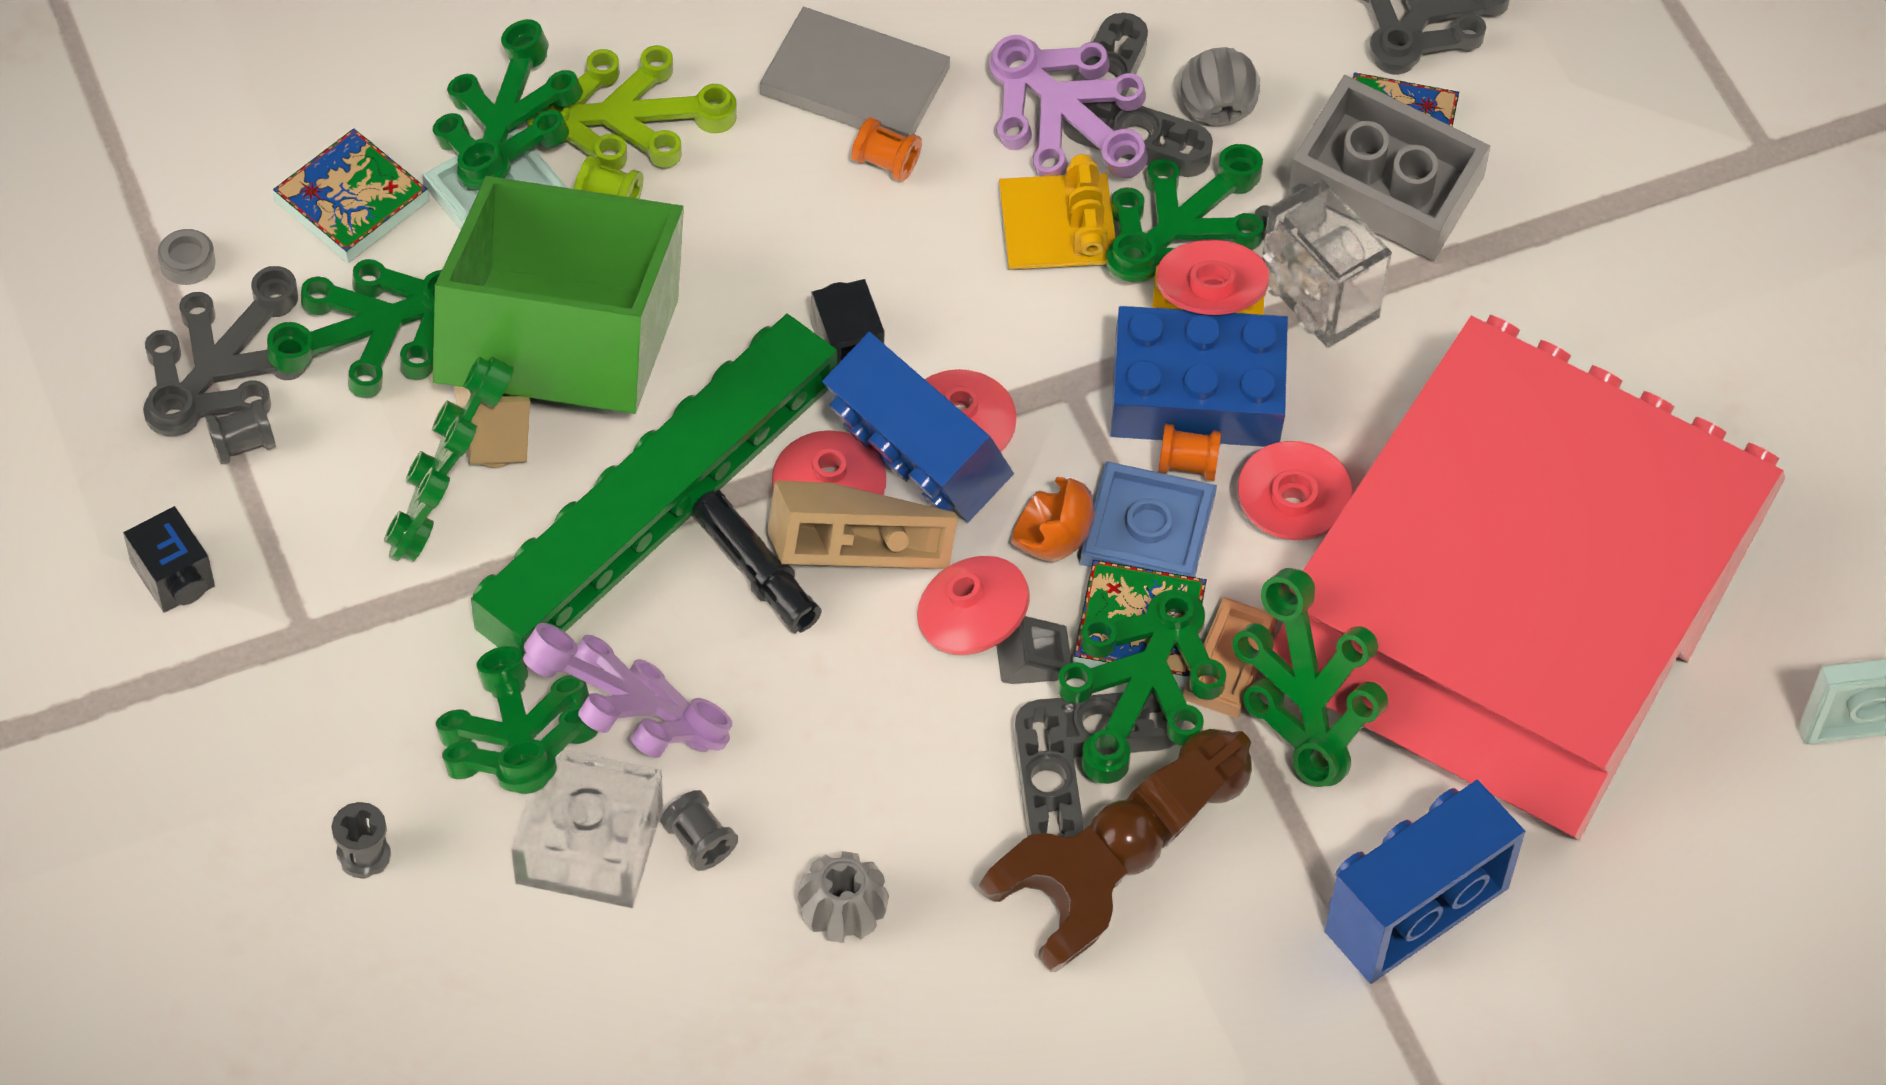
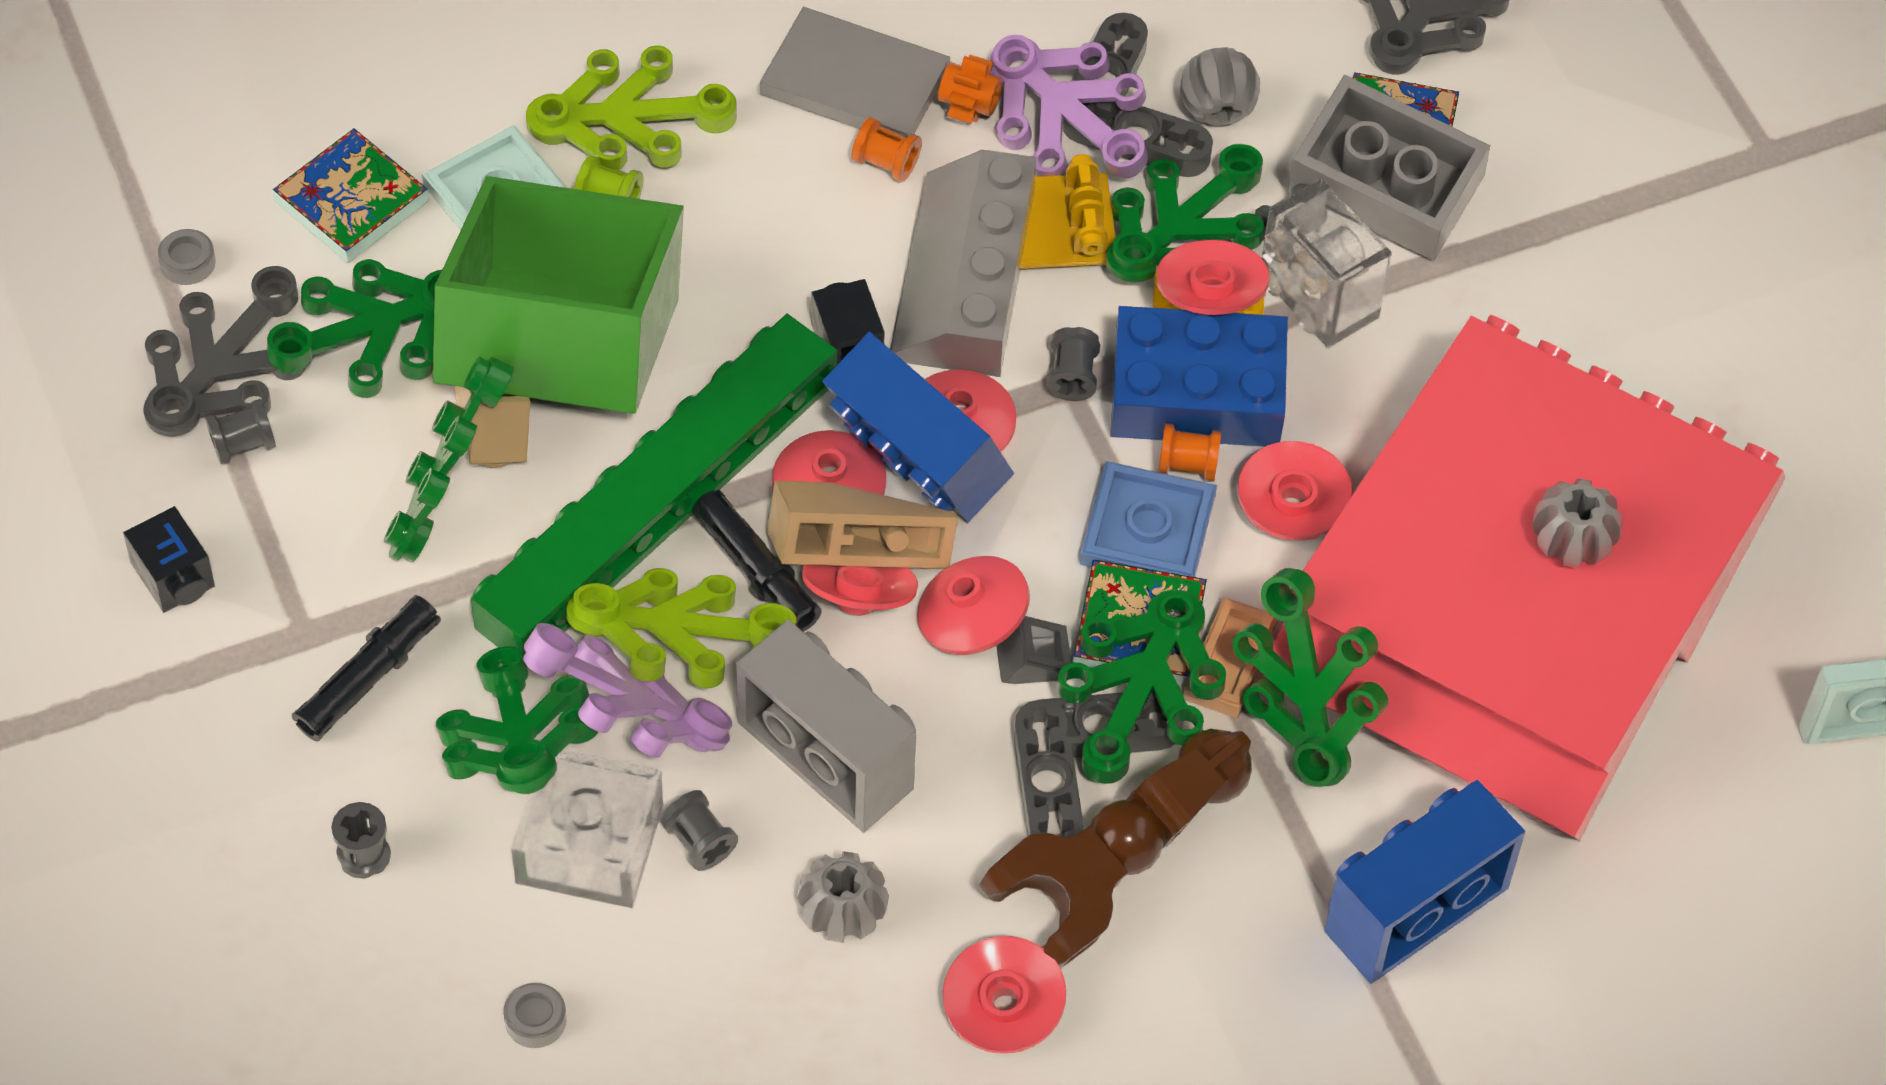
green plant [433,19,583,190] -> none
orange hair [1011,477,1095,562] -> none
none -> black pin [291,595,441,742]
none -> light grey tile [504,983,567,1048]
none -> lime plant [566,568,796,688]
none -> light grey brick [736,619,916,833]
none -> coral dish [802,565,918,615]
none -> light grey slope [891,149,1037,377]
none -> orange gear [938,54,1003,124]
none -> coral dish [943,936,1066,1054]
none -> dark grey bush [1046,327,1101,401]
none -> light grey piece [1532,478,1622,568]

